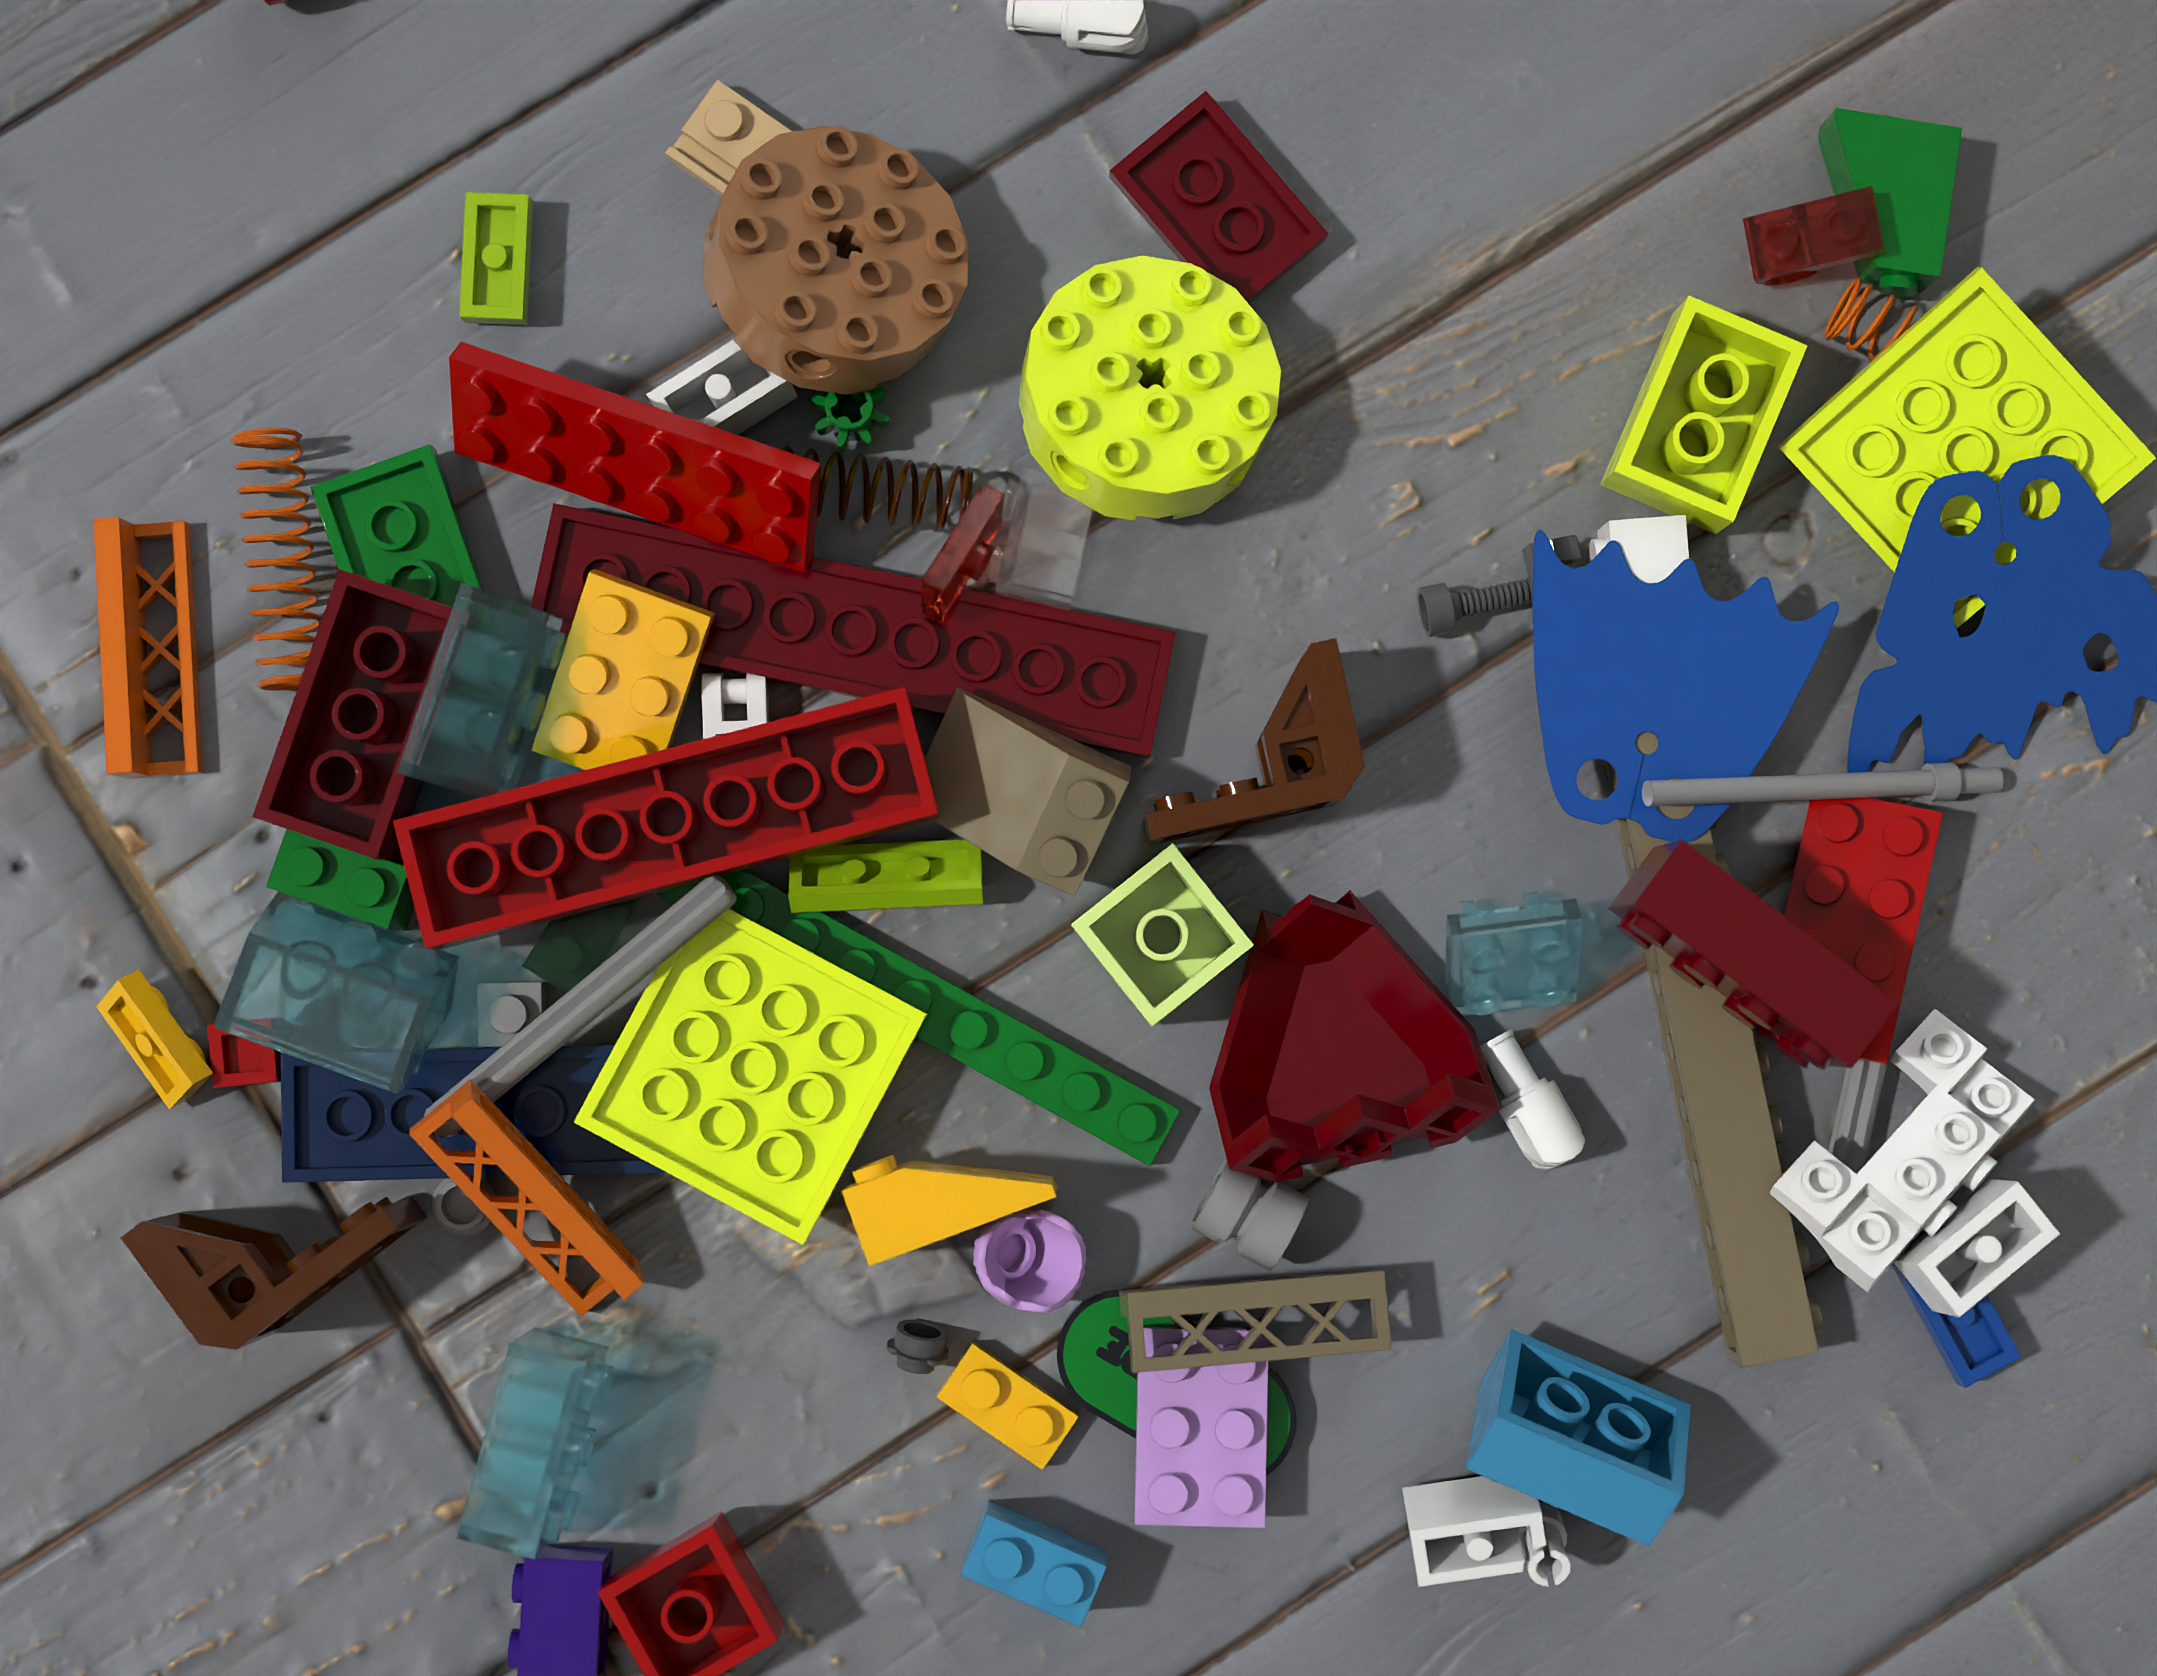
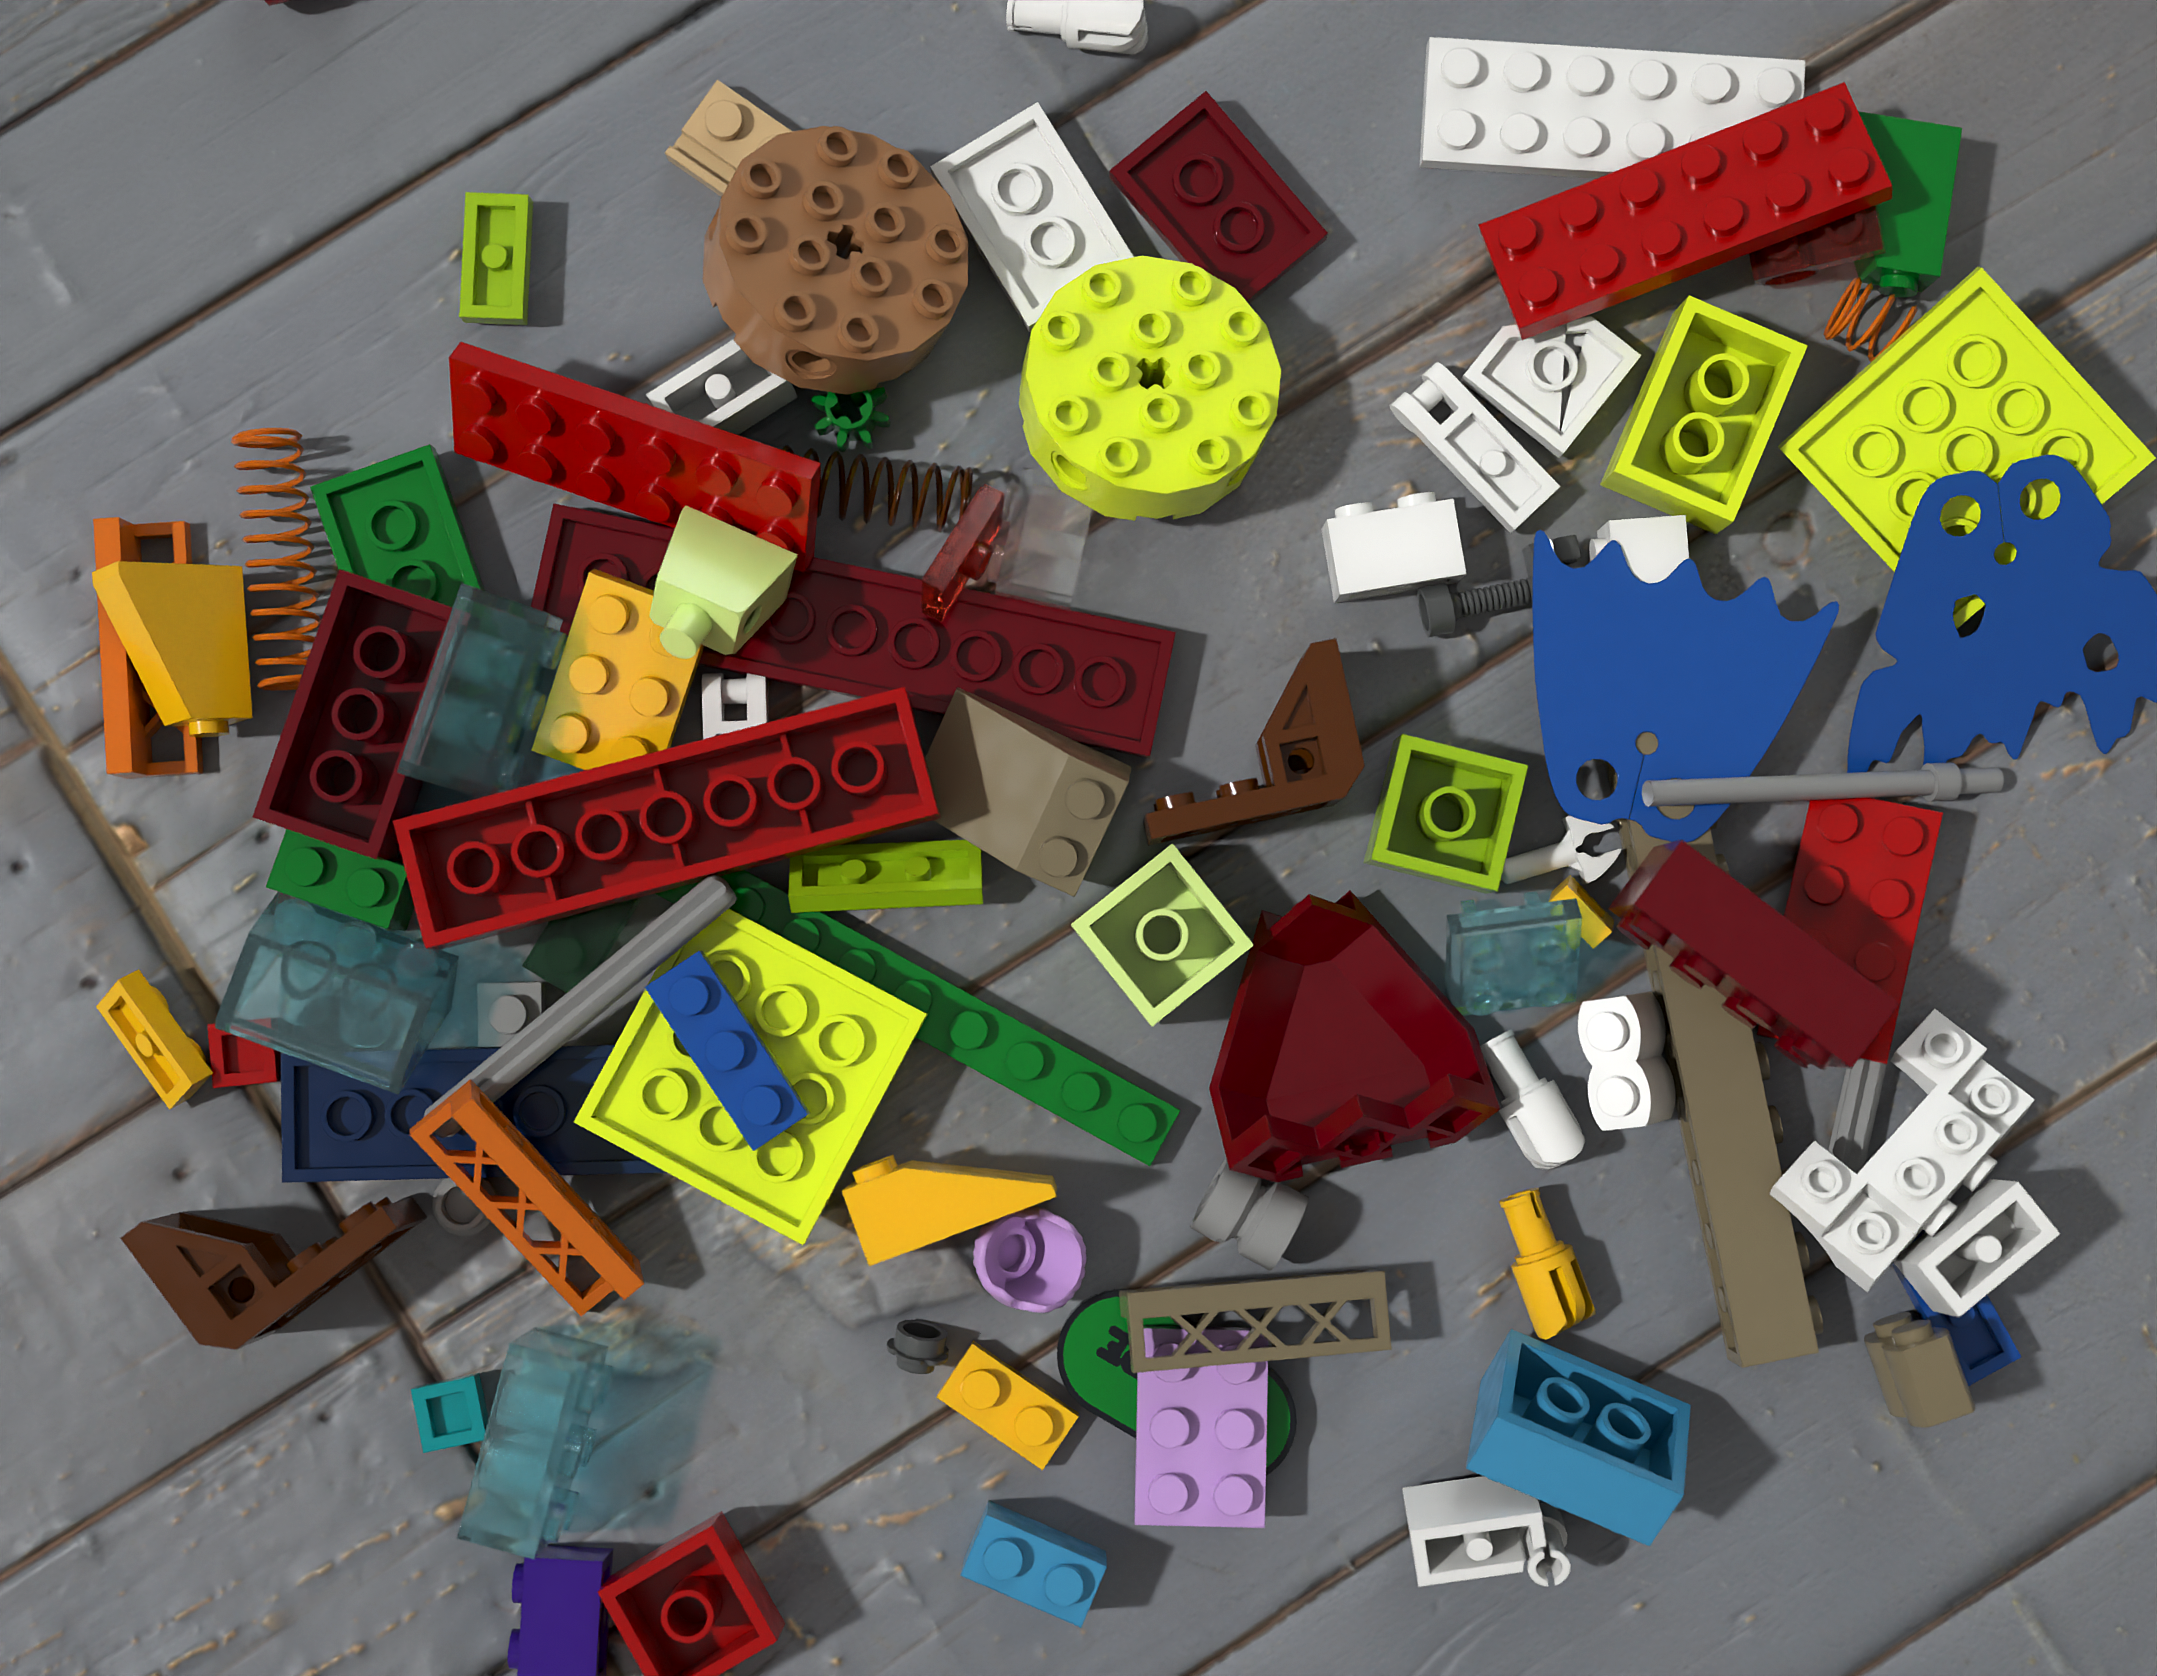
none -> yellow slope [92,561,253,737]
none -> teal plate [411,1372,492,1453]
none -> blue plate [645,950,810,1151]
none -> yellowish green torso [649,505,797,659]
none -> white plate [930,102,1134,332]
none -> white brick [1322,492,1466,603]
none -> lime brick [1363,734,1528,894]
none -> white plate [1390,362,1560,534]
none -> white plate [1419,37,1805,179]
none -> white plate [1460,316,1641,458]
none -> red plate [1479,82,1892,340]
none -> yellow arm [1499,1187,1596,1340]
none -> white bar [1501,816,1621,885]
none -> yellow plate [1548,875,1614,949]
none -> white brick [1578,992,1676,1131]
none -> dark tan brick [1864,1312,1976,1428]

